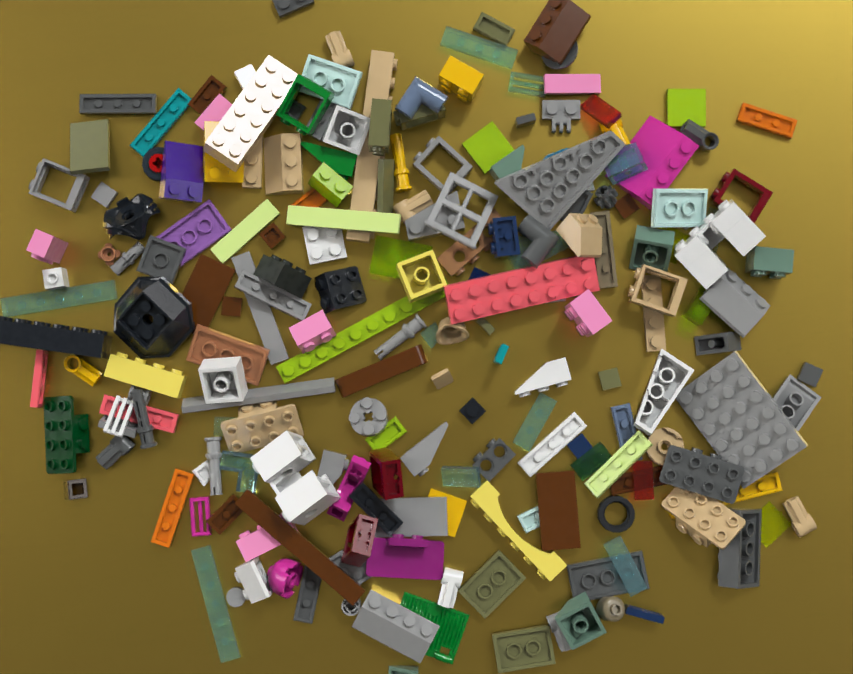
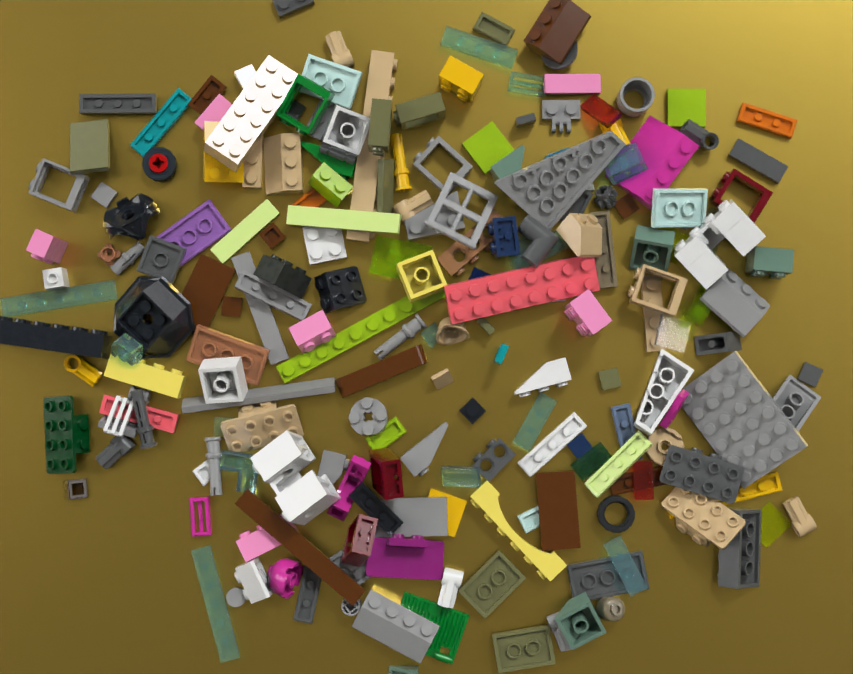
coral tile [30,349,49,408] -> none
orange plate [151,468,195,548] -> none
dark purple slope [159,141,204,203] -> none
reddish brown plate [206,493,243,535] -> none
sand blue brick [395,76,449,119] -> none
dark blue tile [624,604,665,624] -> none
none -> clear light blue brick [112,333,143,366]
none -> dark grey axle [319,142,357,165]
none -> light grey piece [617,77,655,117]
none -> clear piece [654,314,691,353]
none -> dark pink tile [660,389,689,428]
none -> dark grey tile [728,138,788,184]

